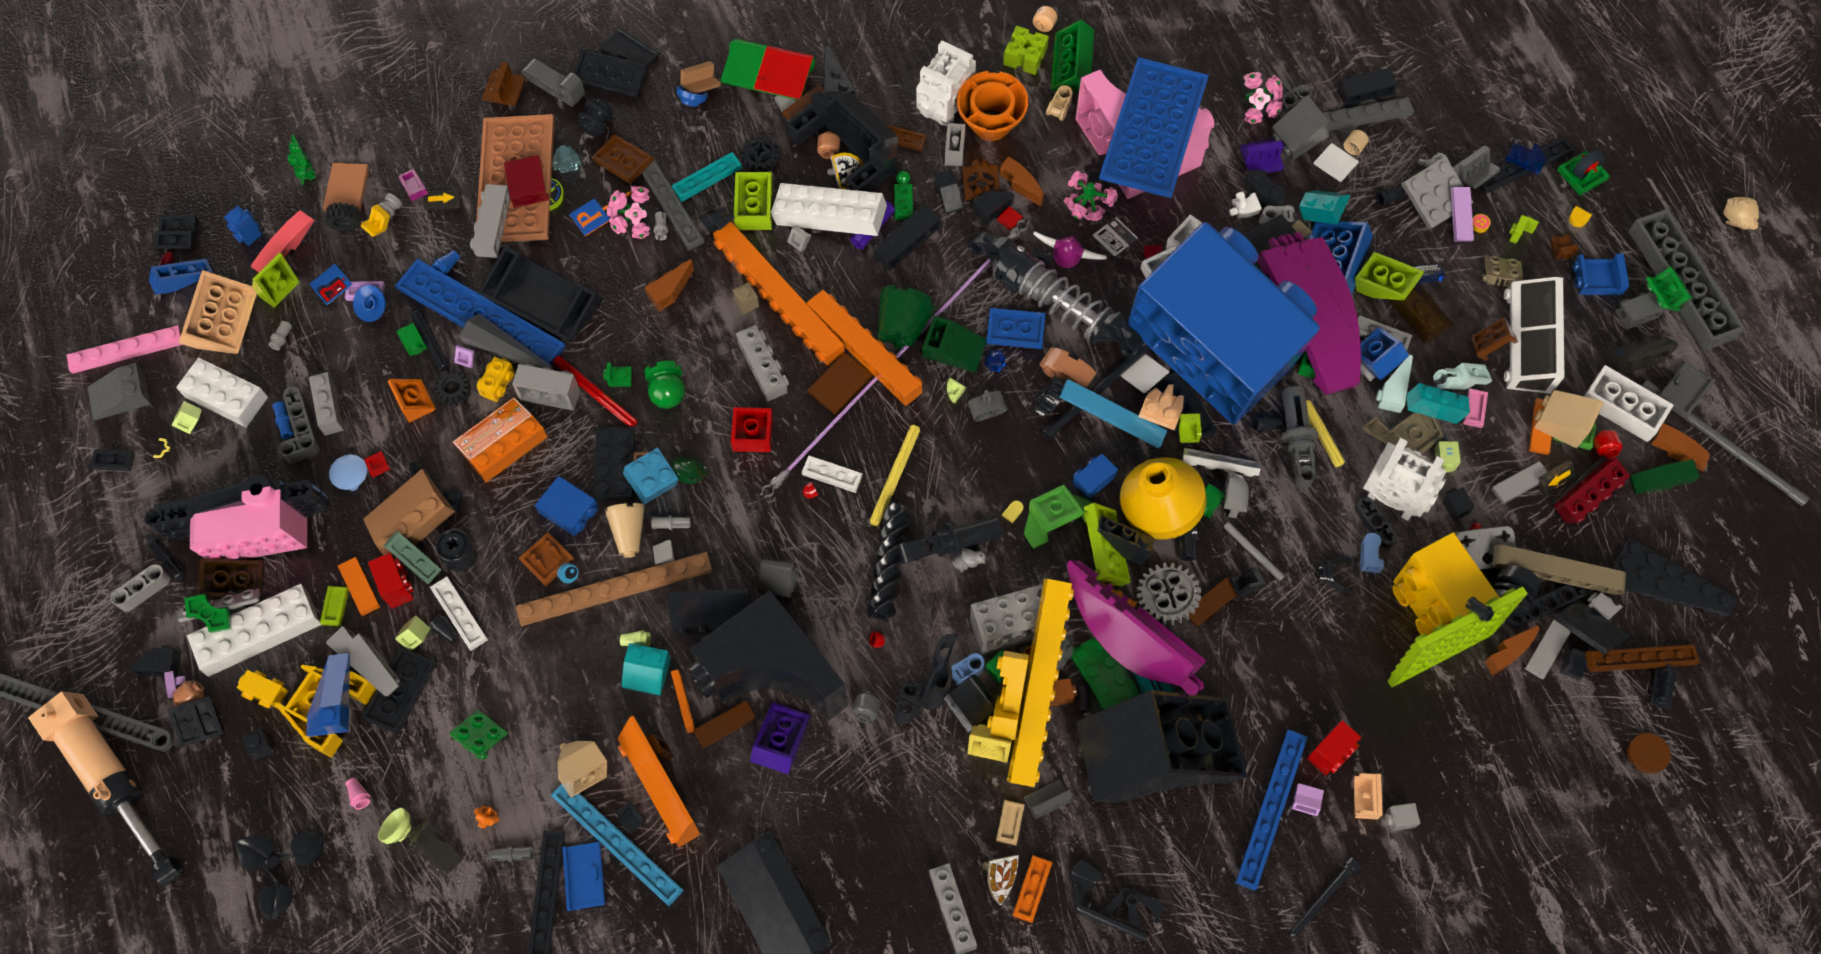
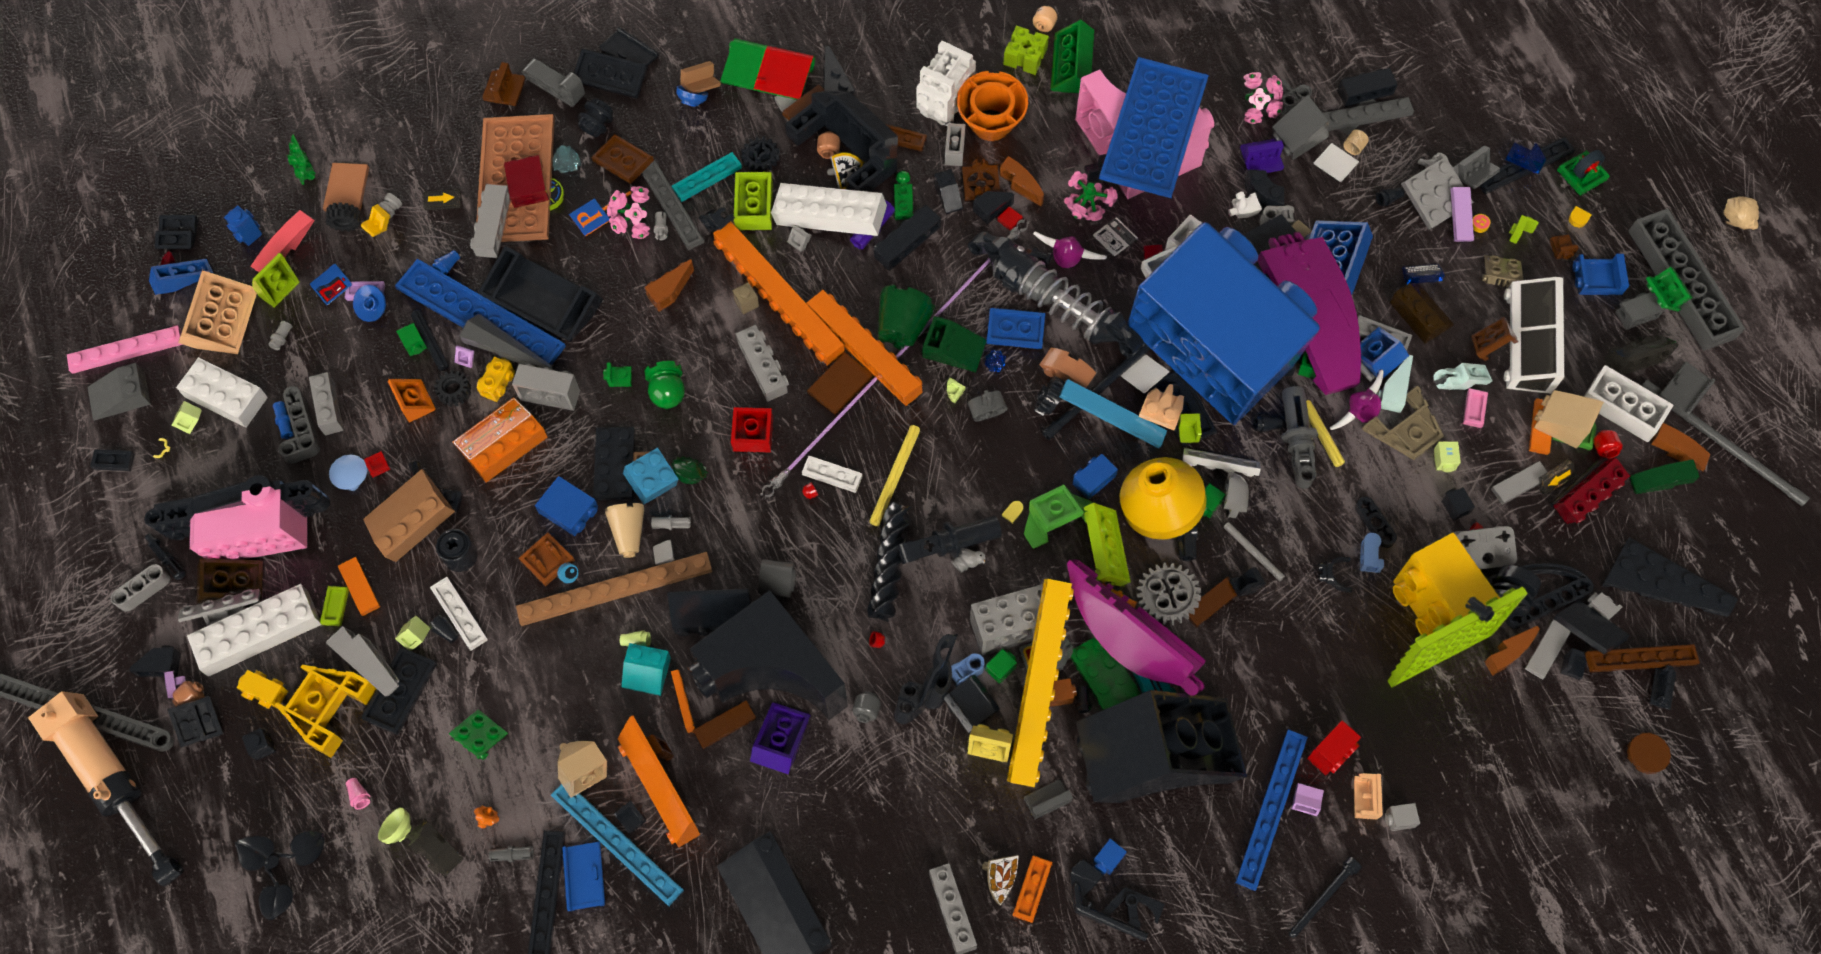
green tile [184,594,232,634] -> none
blue wedge [307,653,350,737] -> none
red brick [368,553,414,609] -> none
sand green plate [383,531,441,584] -> none
magenta tile [398,169,428,201] -> none
red axle [553,356,638,427] -> none
yellow wedge [987,651,1029,740] -> none
tan tile [996,800,1025,846] -> none
tan piece [1046,85,1073,121] -> none
black slope [1097,515,1154,566] -> none
teal slope [1299,190,1350,225] -> none
lime slope [1355,252,1424,300] -> none
white piece [1363,438,1446,521] -> none
teal brick [1406,383,1470,424] -> none
dark tan beam [1492,545,1626,595] -> none
none -> blue brick [1093,839,1127,875]
none -> magenta helmet [1330,370,1383,430]

